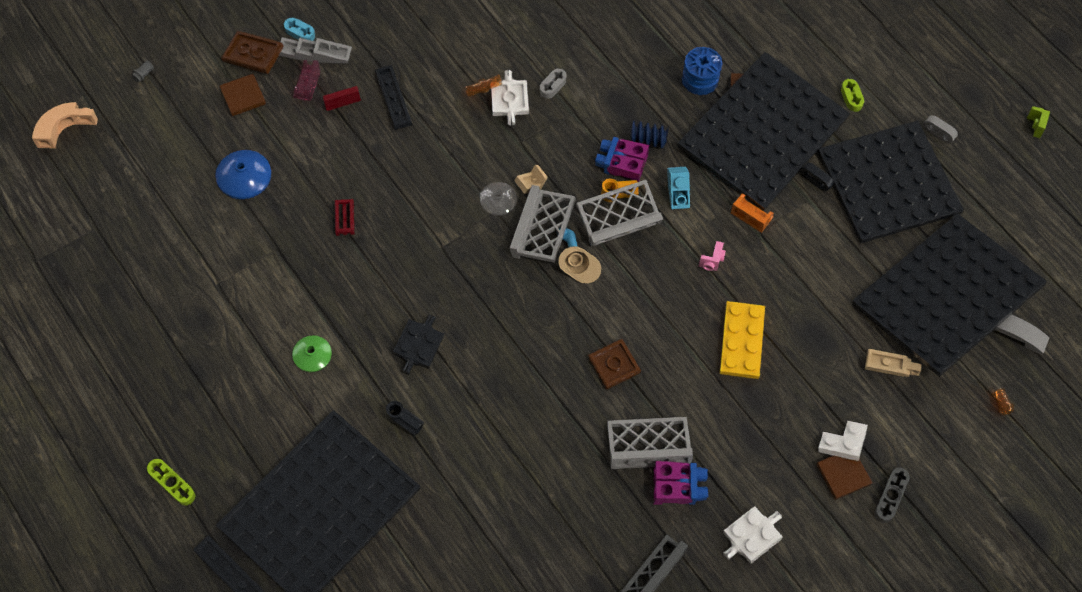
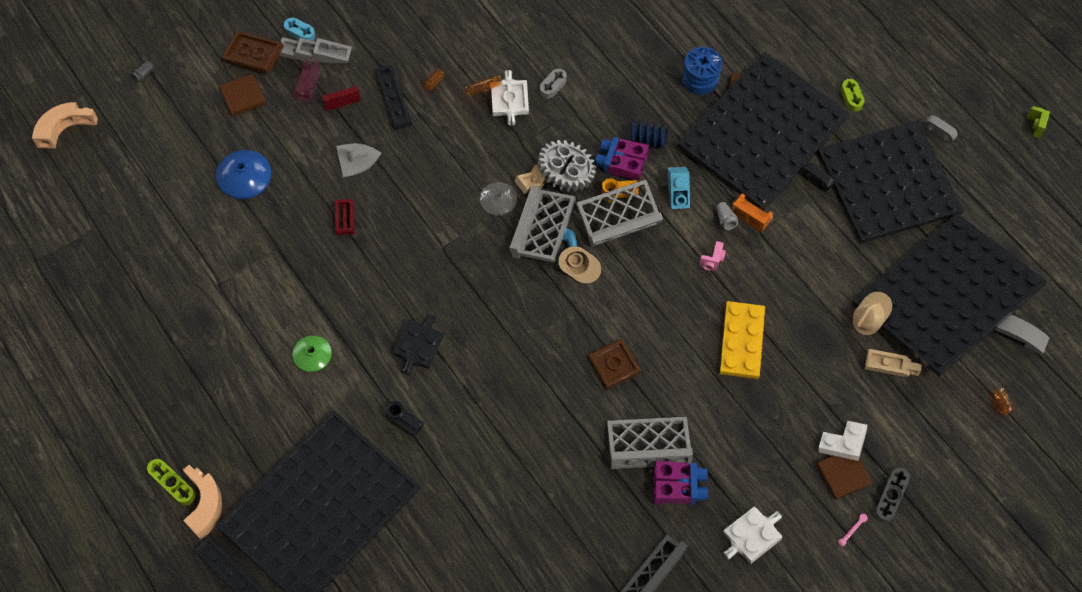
none -> light nougat arch [183,465,222,540]
none -> light grey shield [336,143,381,178]
none -> clear orange pin [424,68,445,91]
none -> light grey gear [537,140,596,192]
none -> light grey cone [716,202,738,230]
none -> bright pink hinge [838,514,868,546]
none -> tan piece [853,292,892,335]

